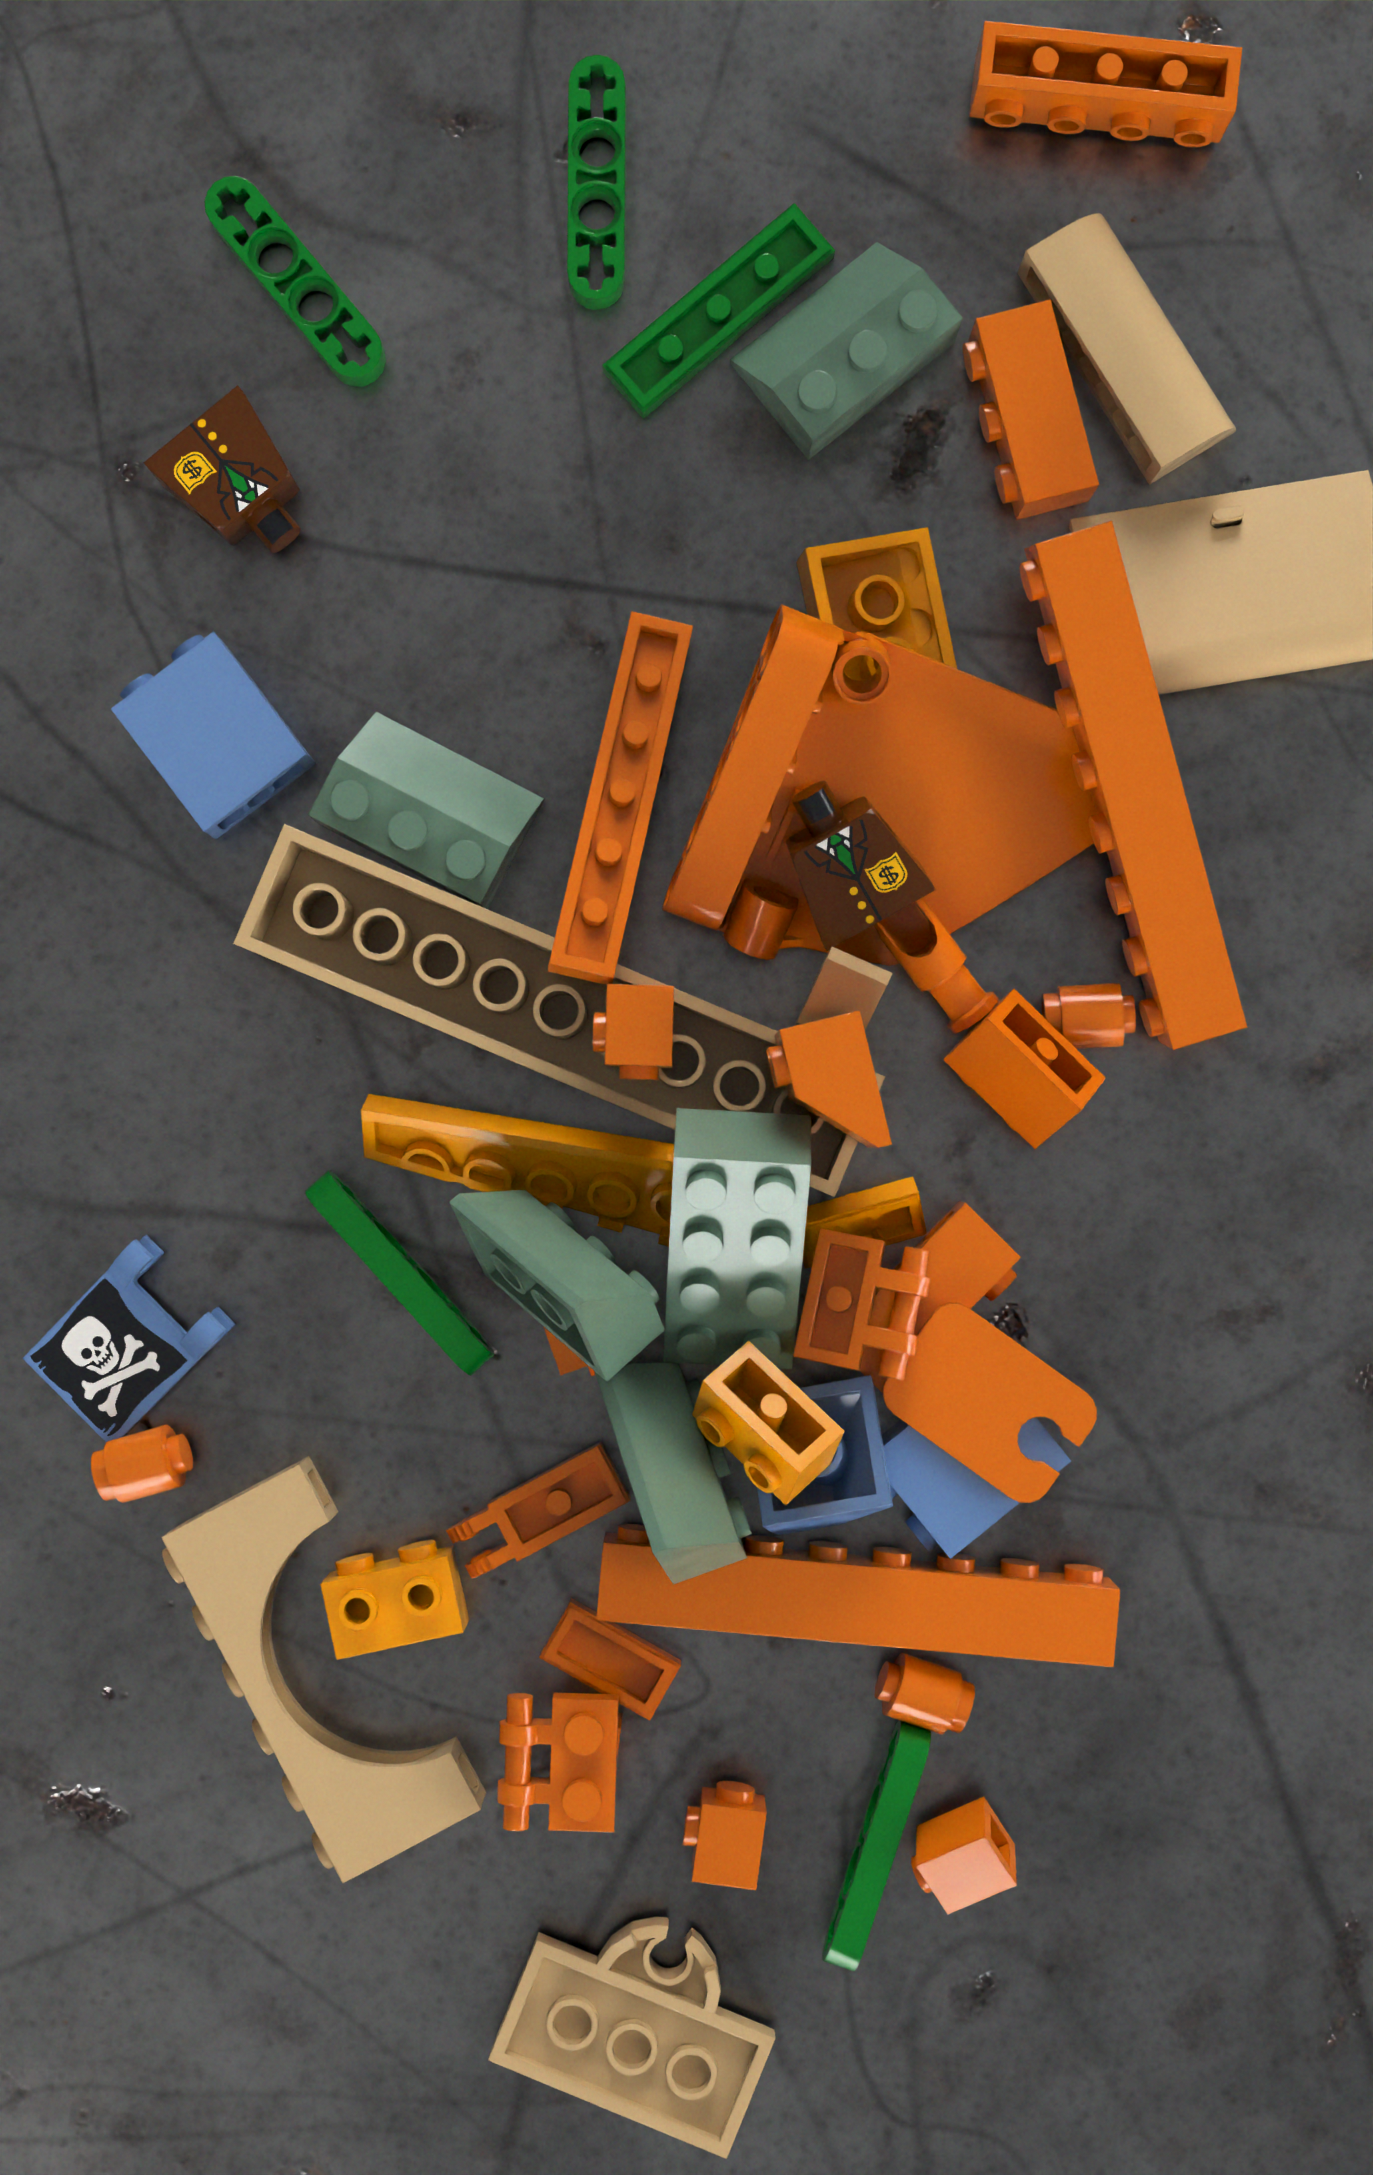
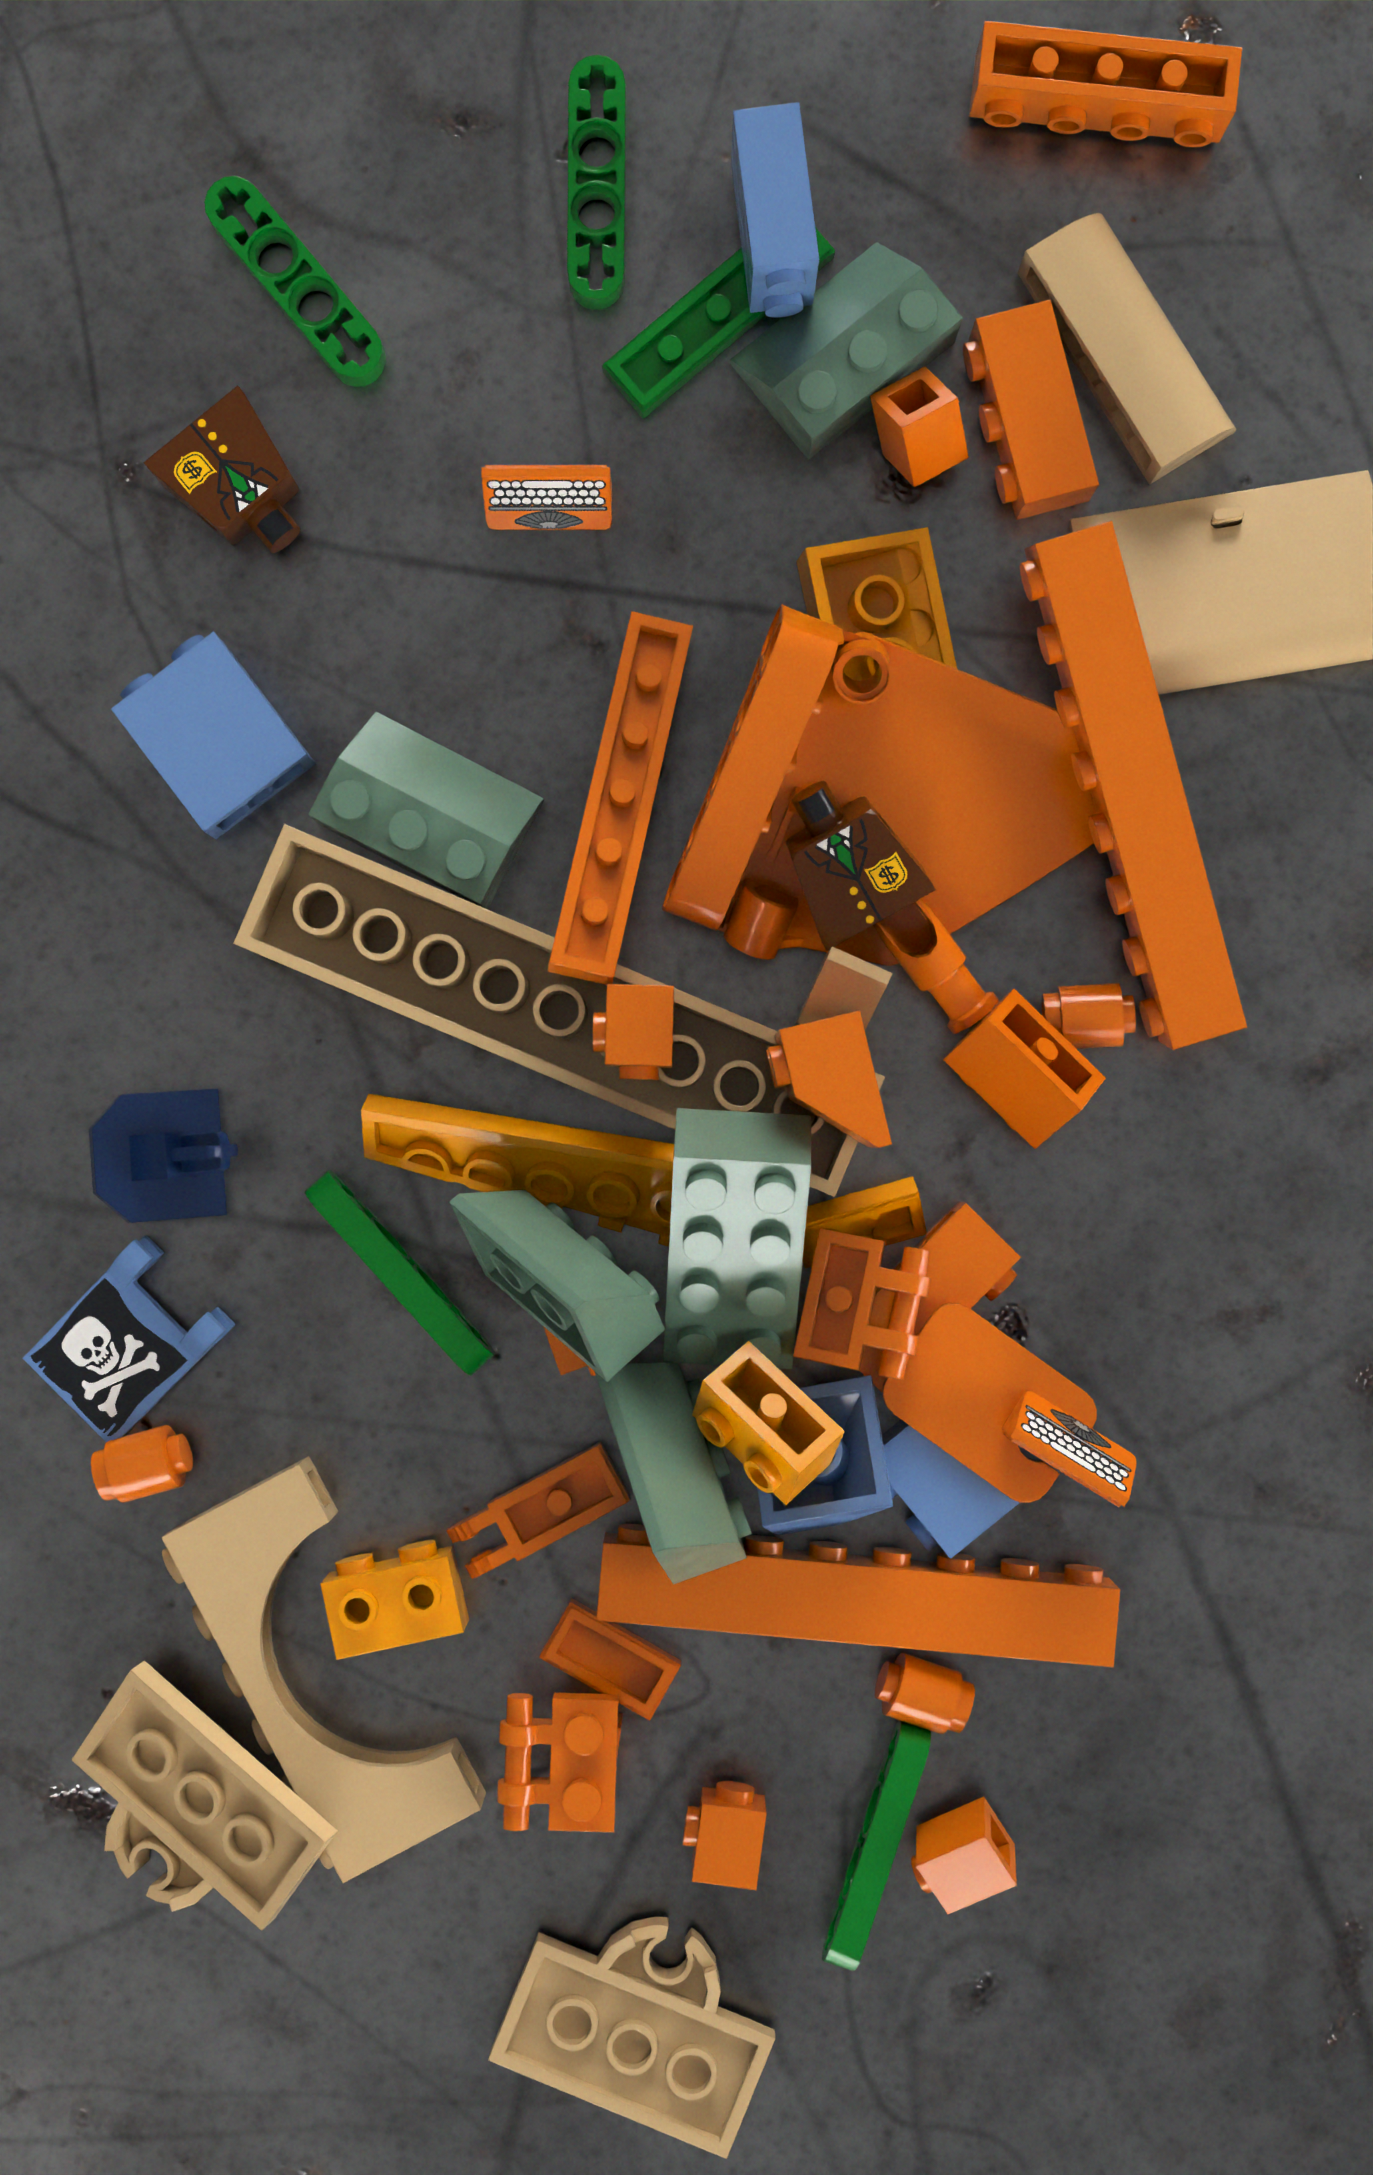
none -> tan plate [72,1660,338,1931]
none -> dark blue piece [89,1089,238,1223]
none -> slope [481,465,612,530]
none -> medium blue brick [731,102,819,318]
none -> orange brick [870,366,969,488]
none -> slope [1002,1391,1137,1507]

